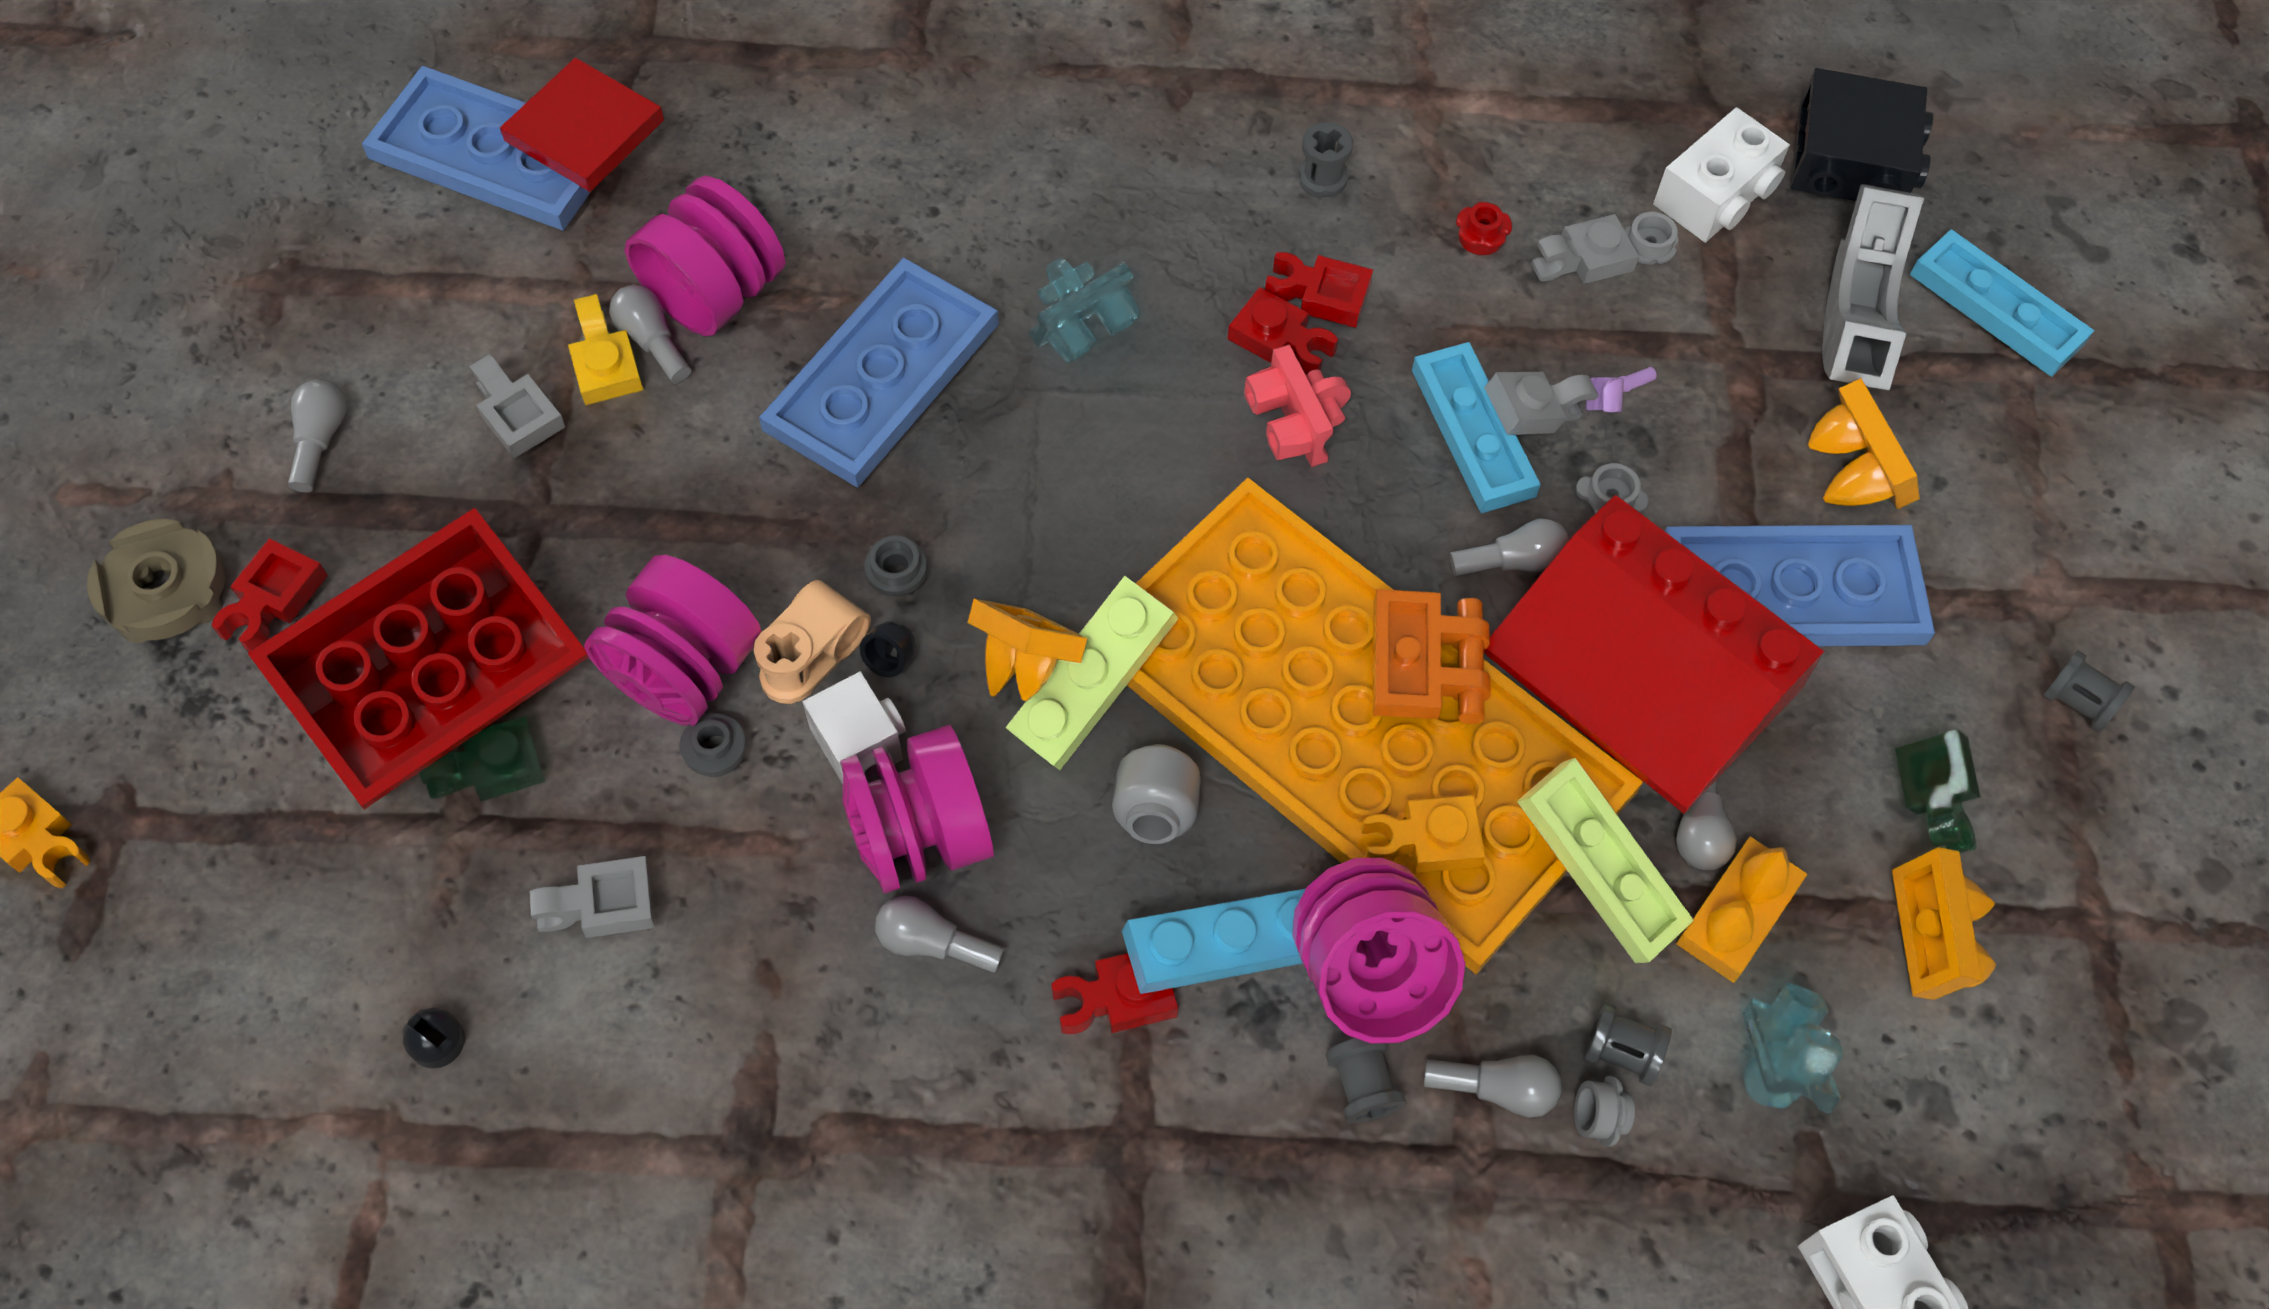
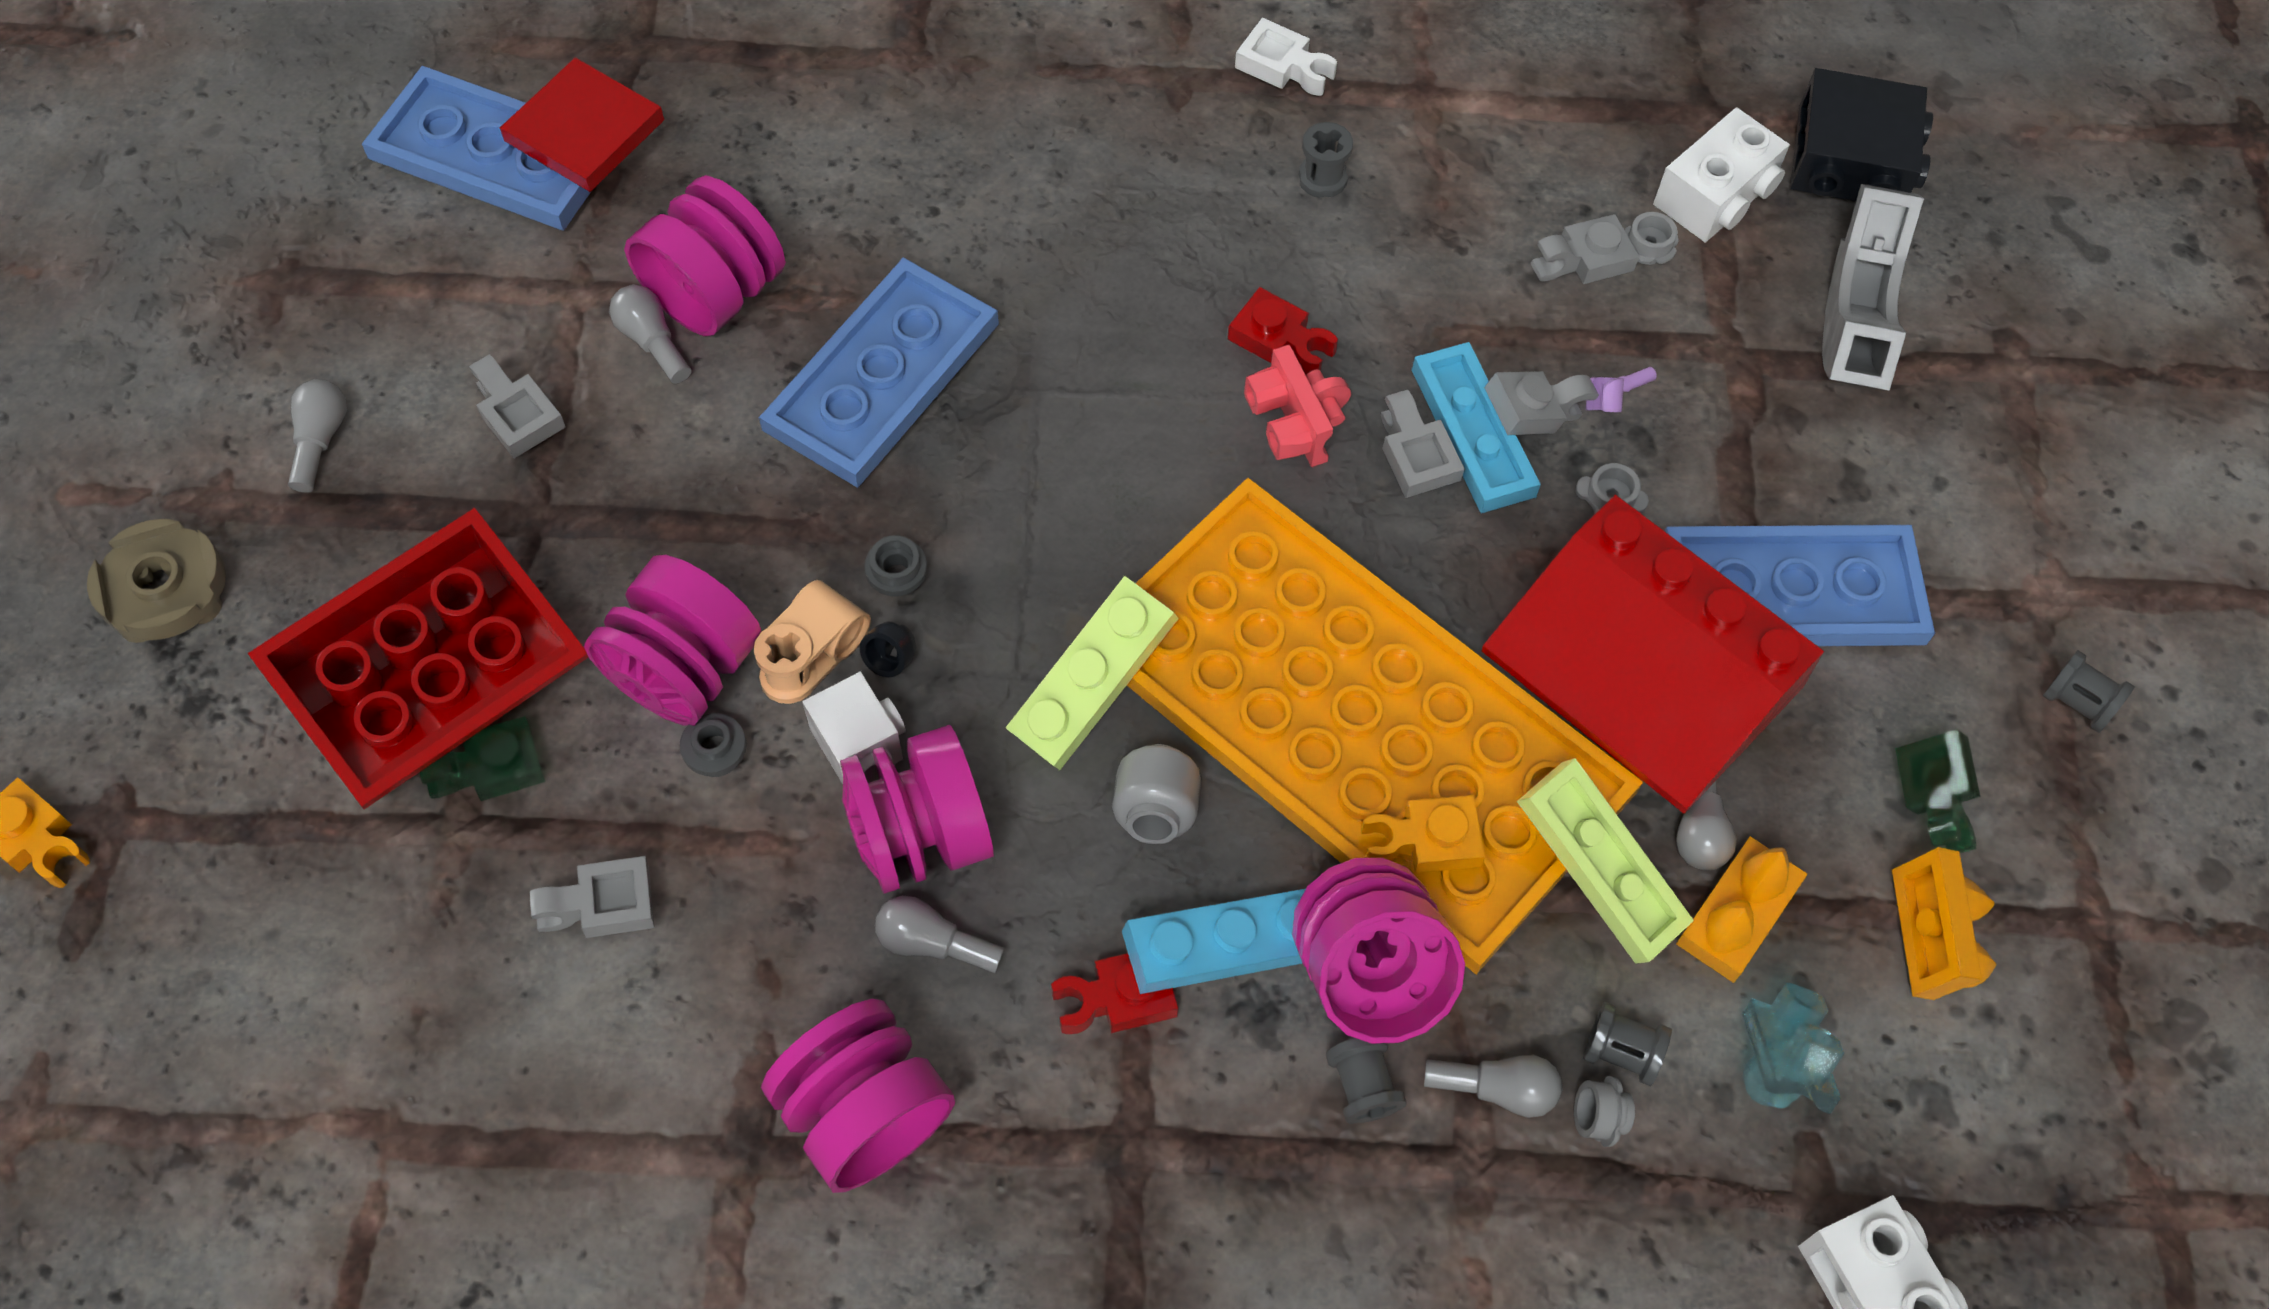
red plate [211,538,328,652] -> none
black hinge [403,1008,465,1068] -> none
yellow plate [568,294,644,405] -> none
light orange tile [967,599,1088,701] -> none
clear light blue hips [1029,258,1140,364] -> none
red plate [1265,252,1374,328] -> none
orange plate [1373,589,1491,724] -> none
light grey piece [1450,518,1570,576] -> none
red plate [1456,202,1512,255] -> none
light orange tile [1808,378,1920,509] -> none
medium azure plate [1910,229,2095,377] -> none
none -> dark pink wheel [761,999,955,1193]
none -> white plate [1235,18,1337,96]
none -> light grey plate [1381,389,1465,498]

